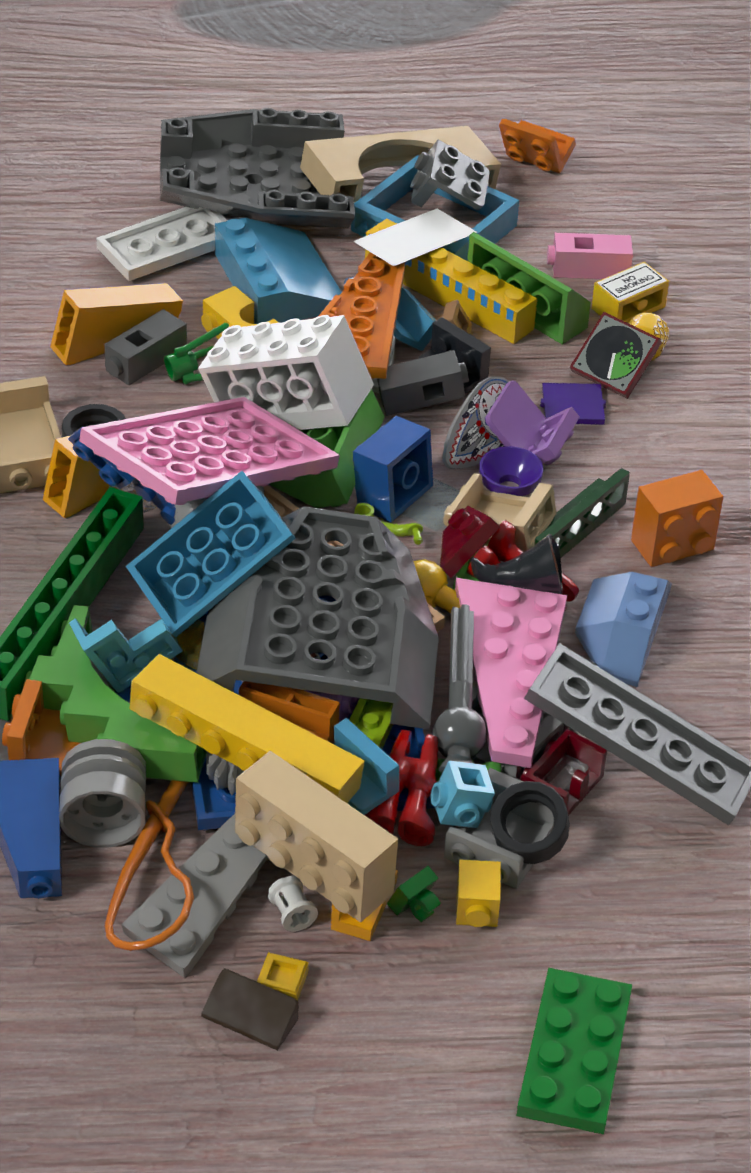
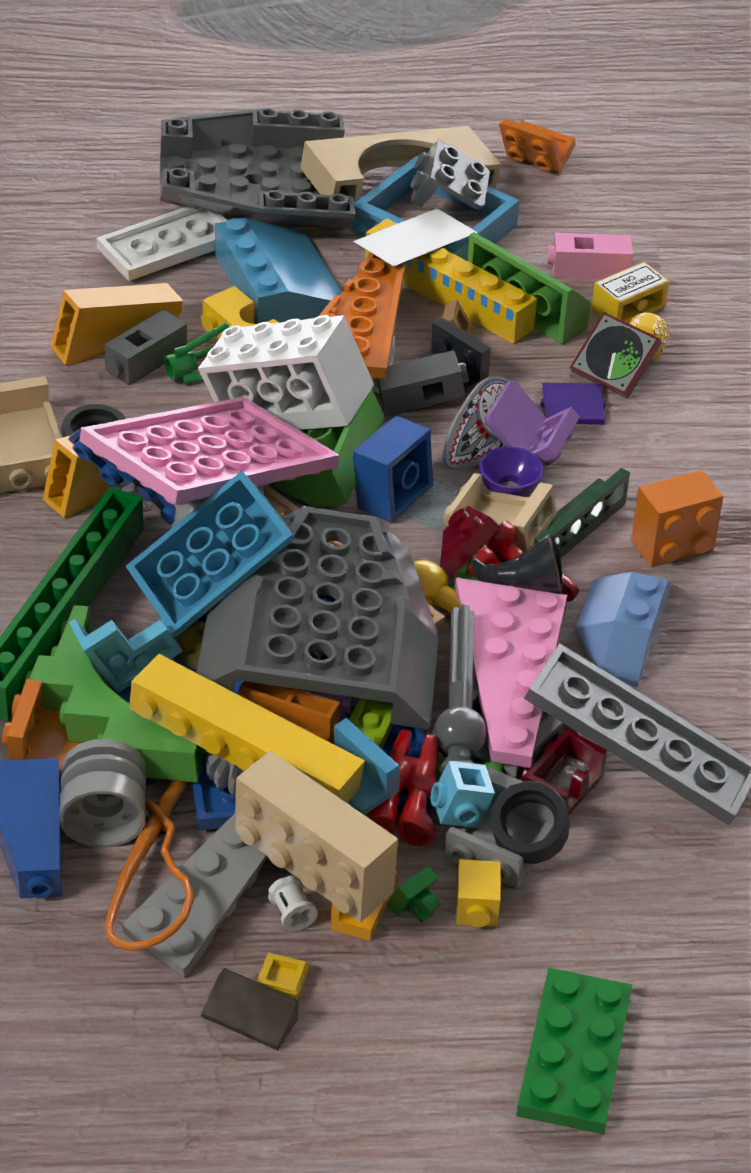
lime piece [354,503,423,545] -> none
dark azure panel [394,287,436,351] -> none

